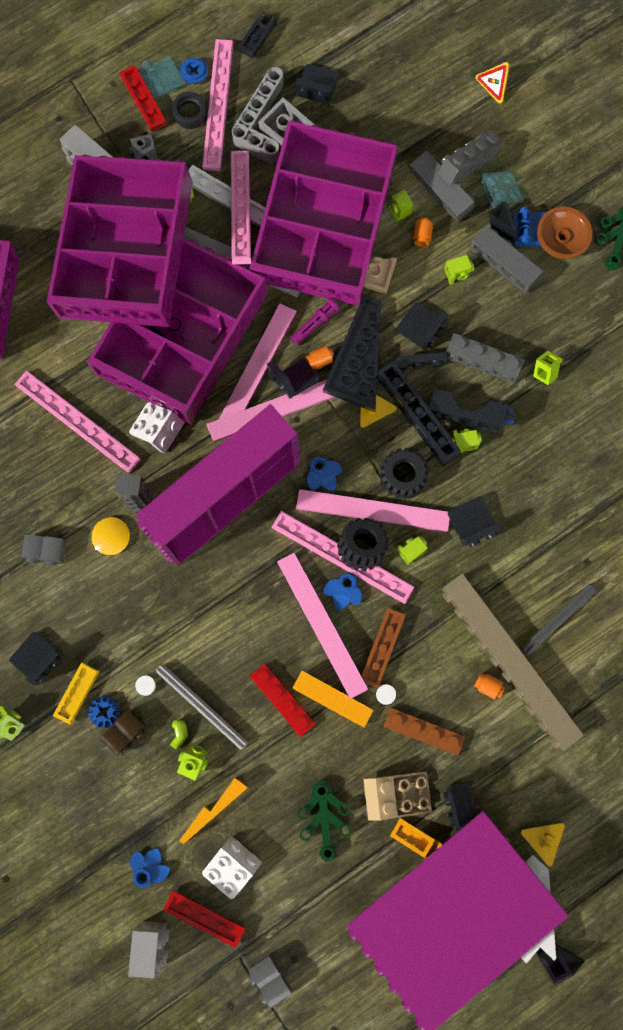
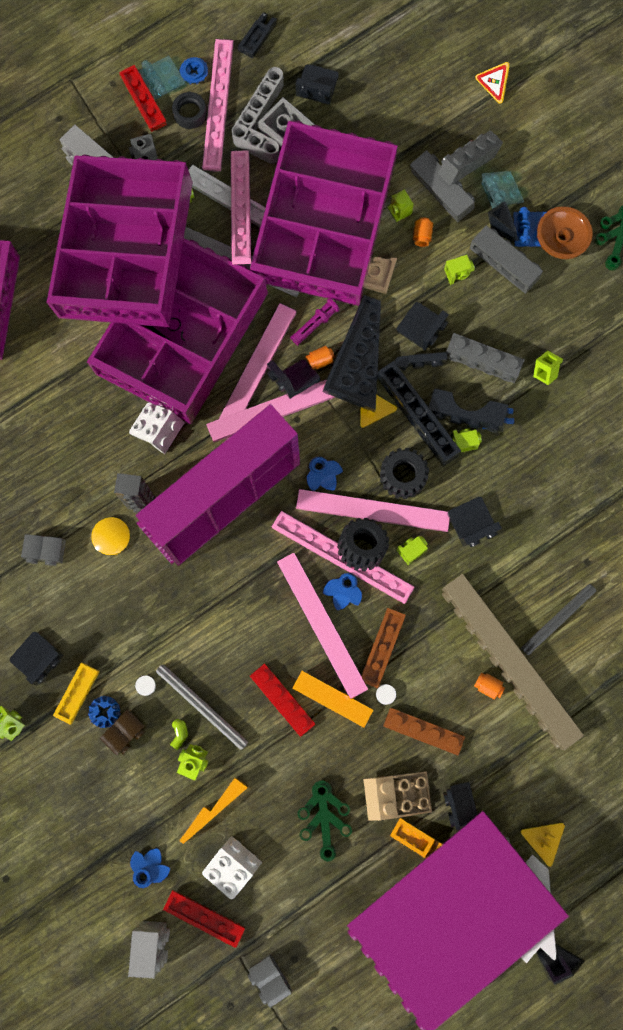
bright pink tile [15,370,142,474] -> none

